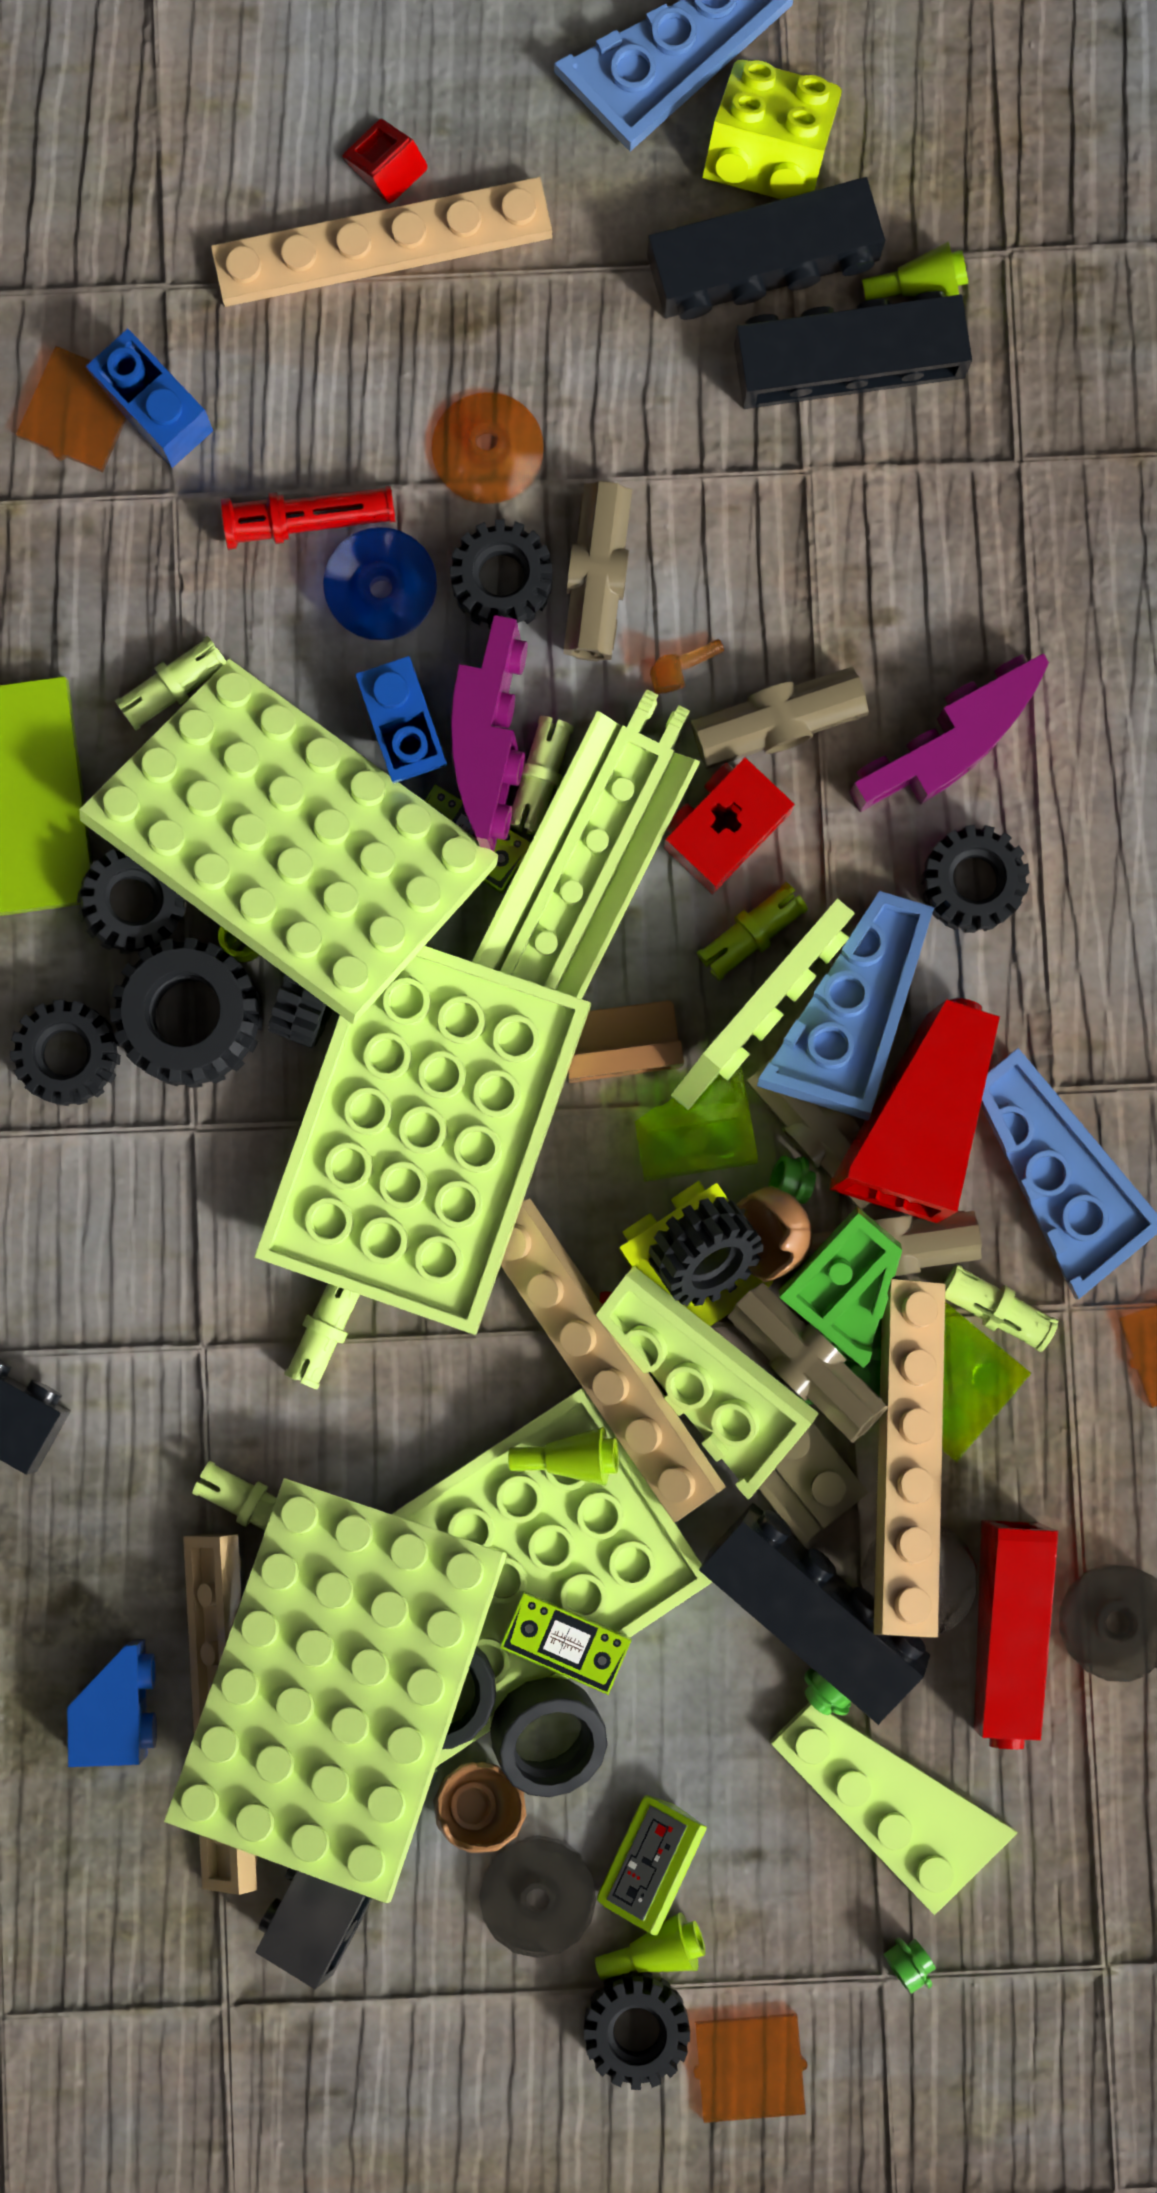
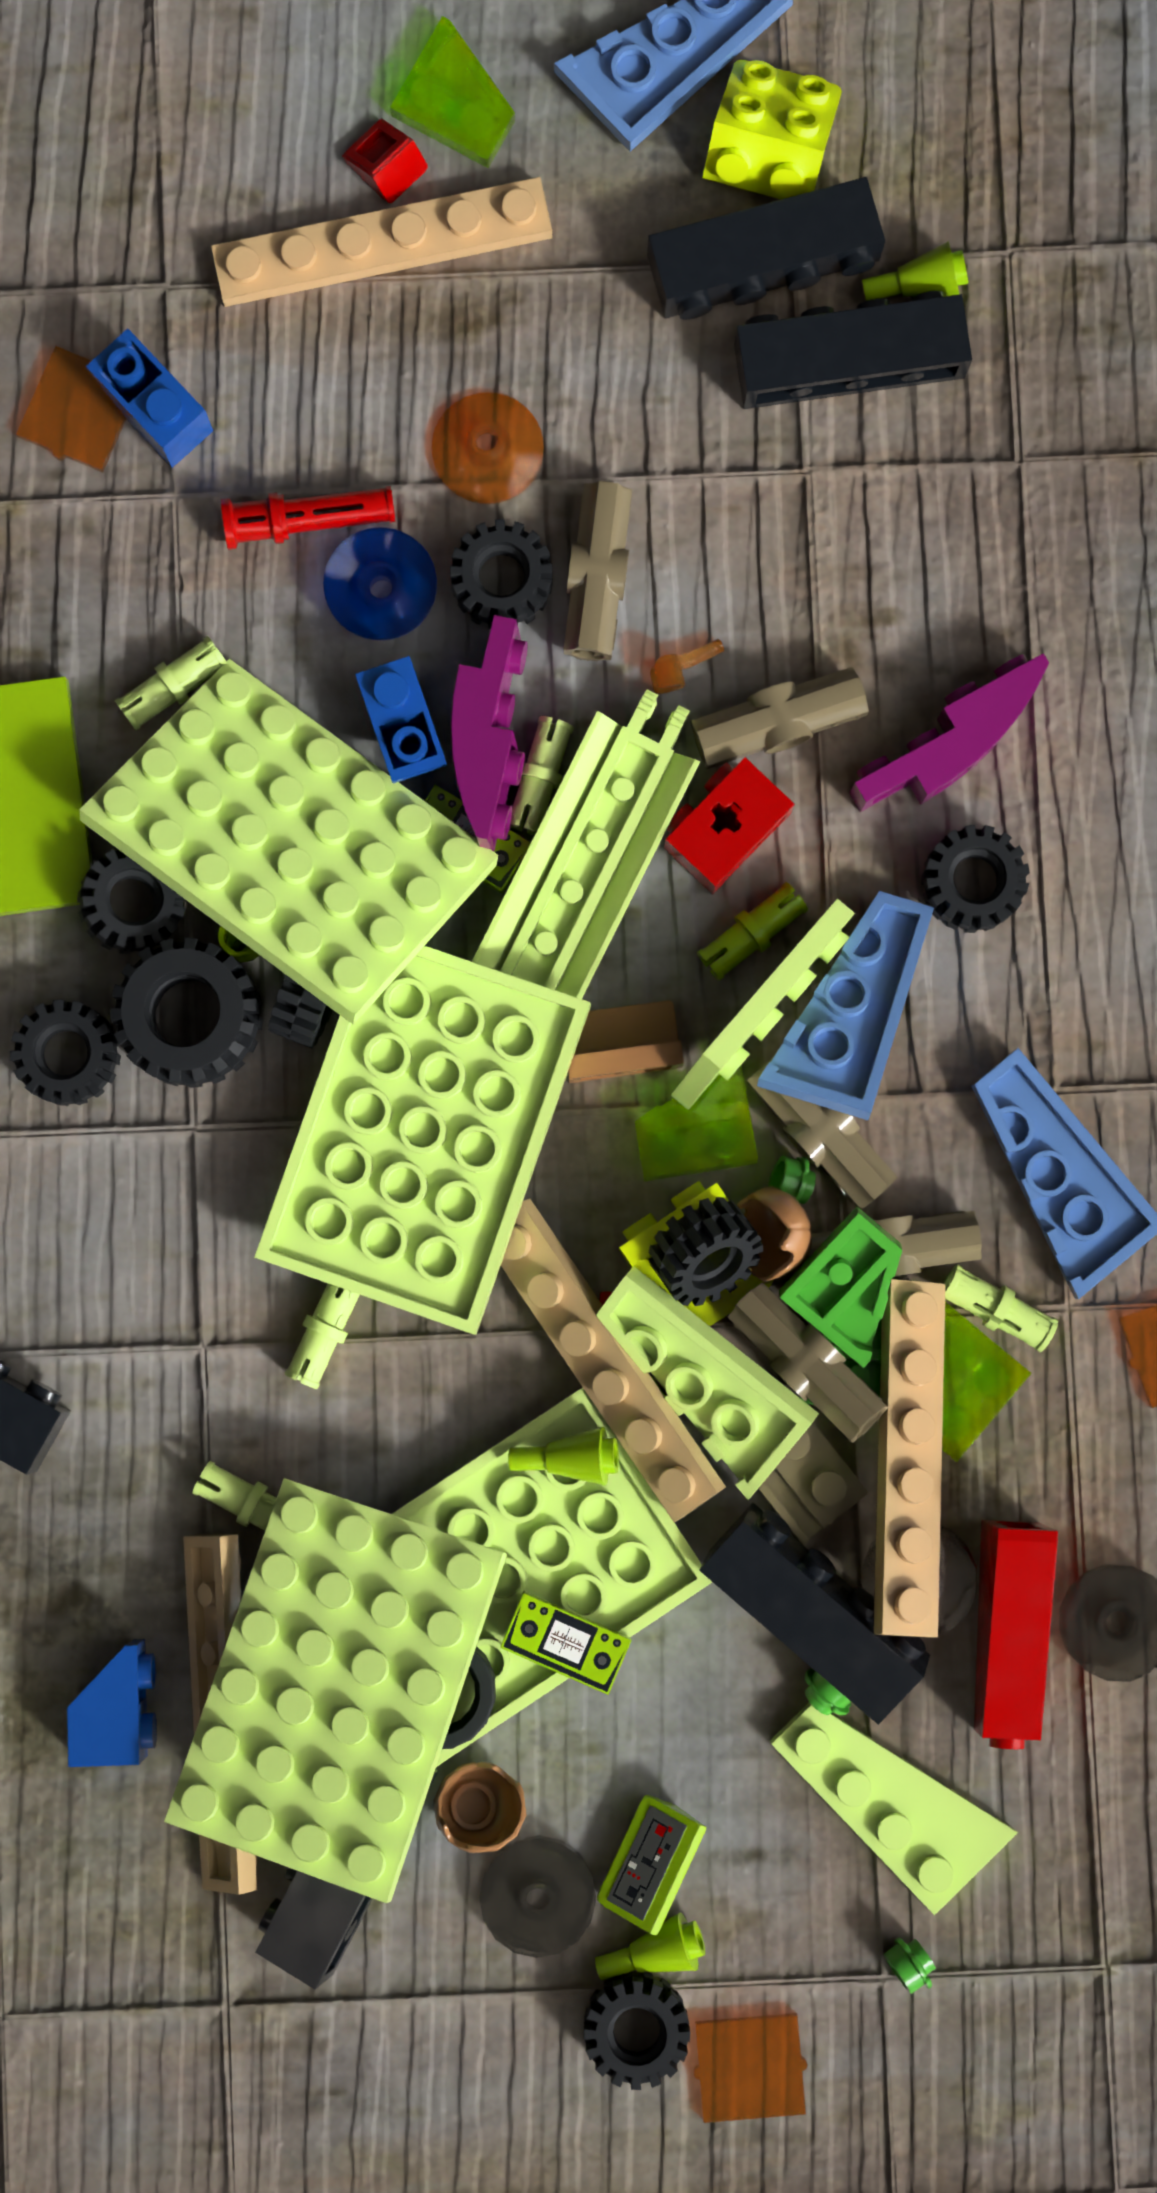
black tyre [490,1677,608,1798] -> none
red slope [829,998,1000,1223] -> none
none -> clear neon green wing [390,16,515,168]

